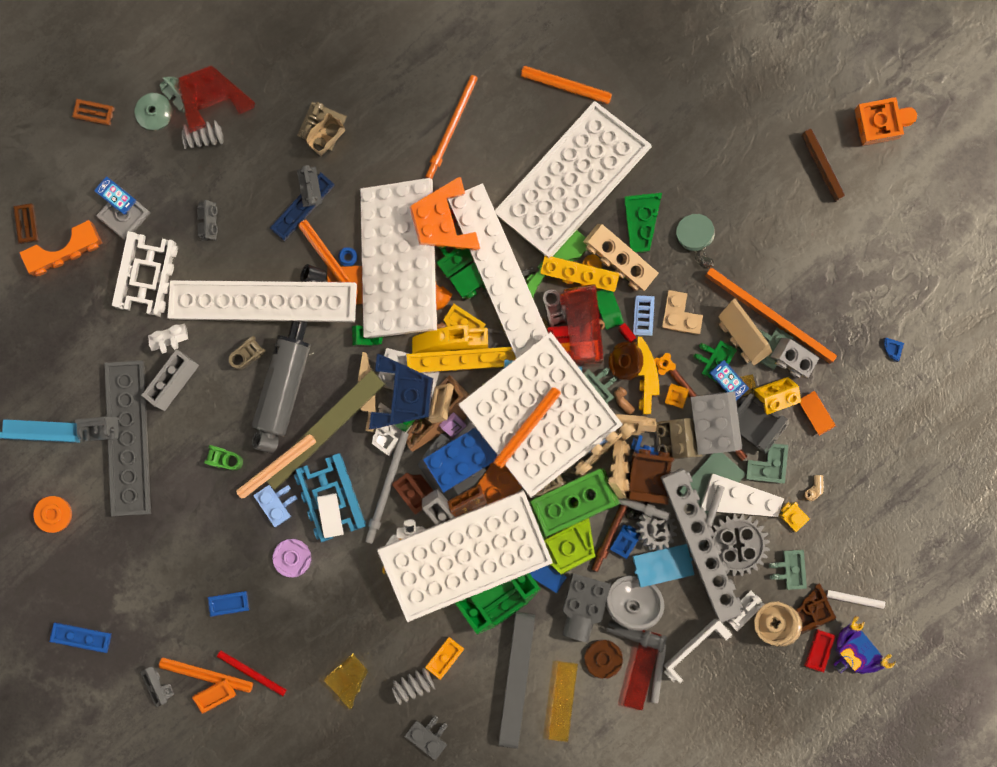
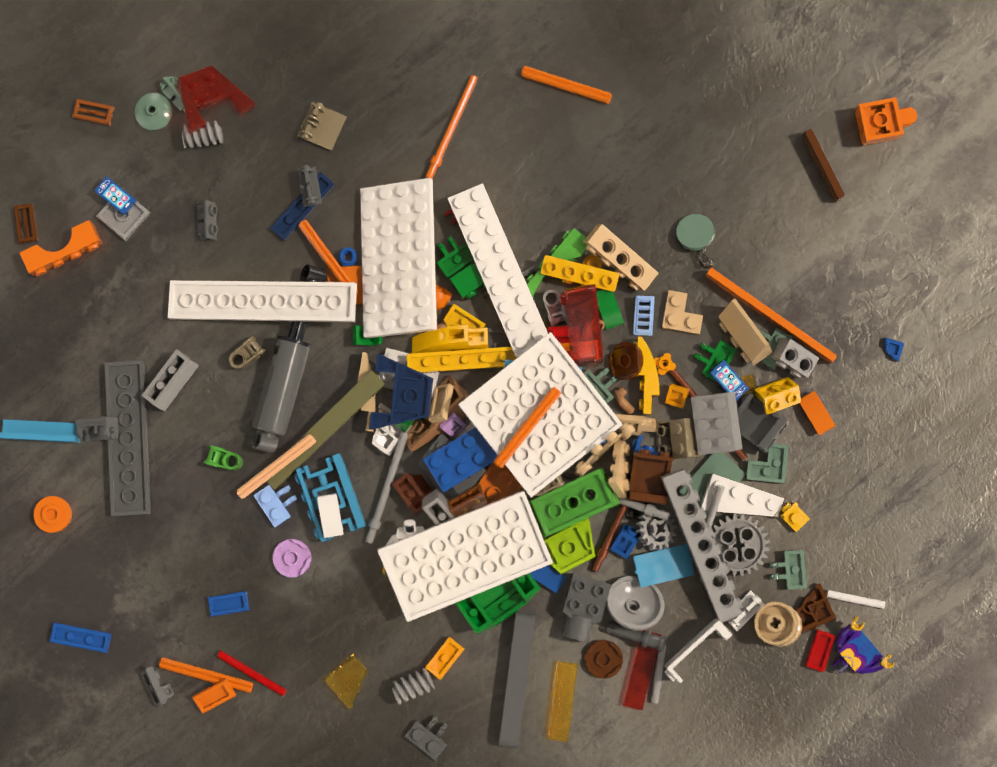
white fence [112,231,178,317] -> none
white hinge [148,323,188,354] -> none
tan piece [306,113,345,156] -> none
orange wing [409,177,480,251] -> none
white plate [495,101,652,258] -> none
red tile [618,323,637,343] -> none
green wing [624,193,662,253] -> none
tan arm [805,475,824,501] -> none

